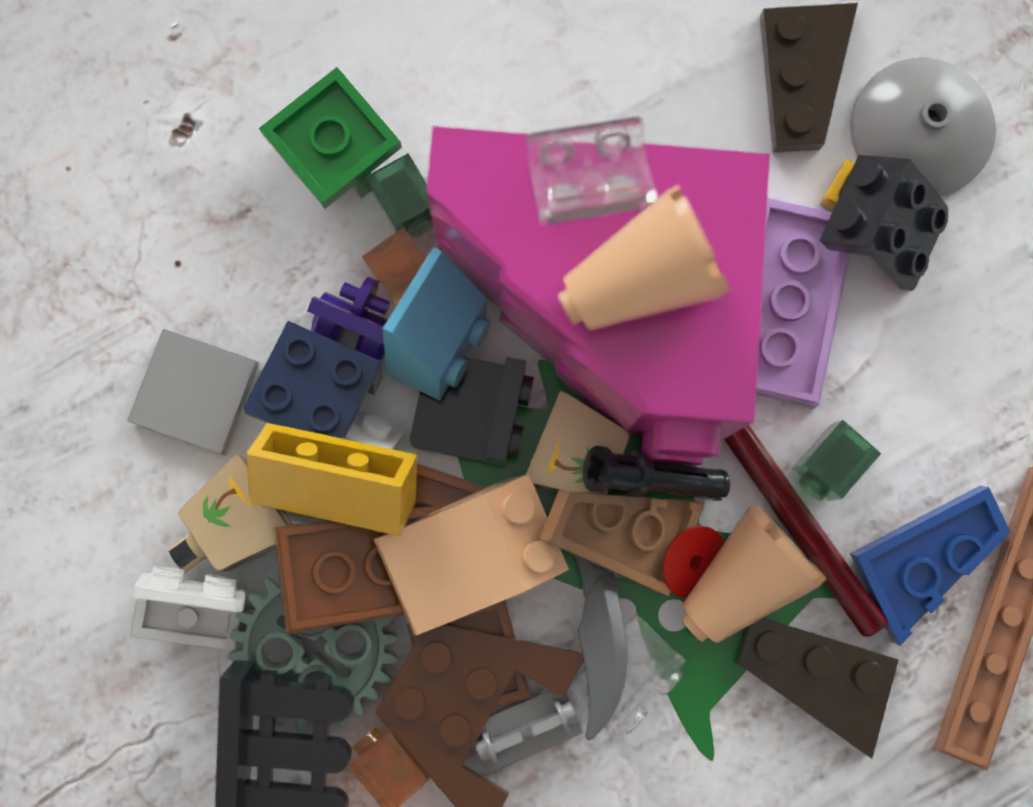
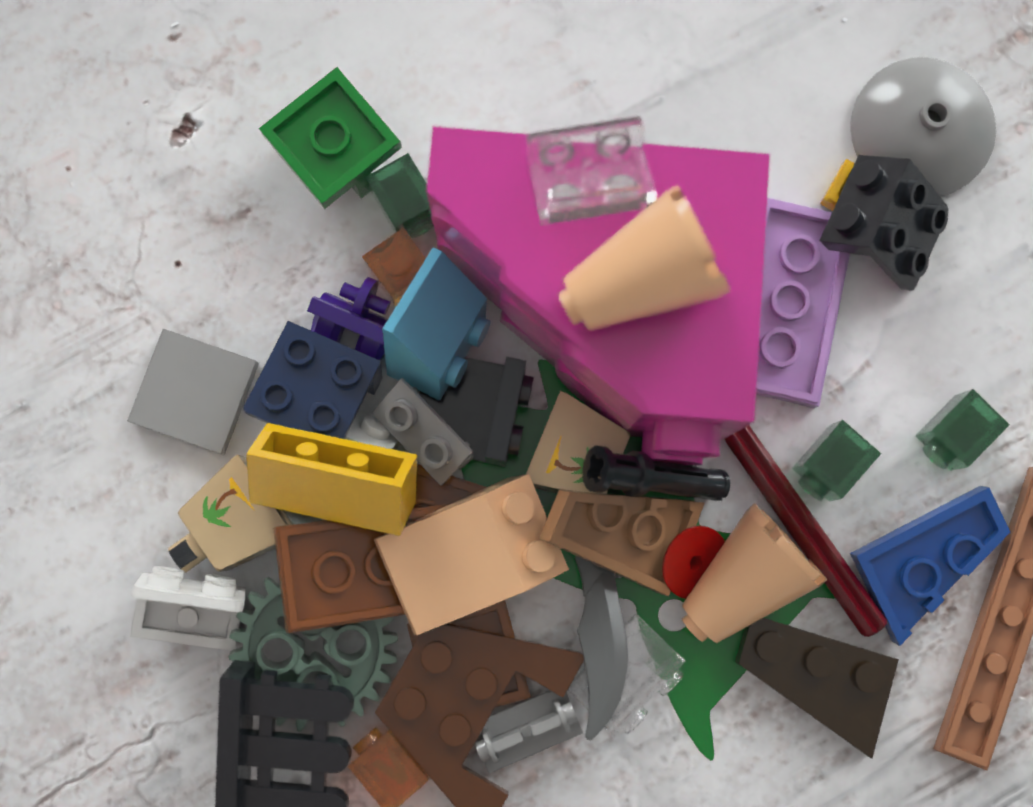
dark brown wing [760,3,858,153] -> none
none -> light grey hinge [372,378,474,486]
none -> clear green brick [915,389,1010,471]

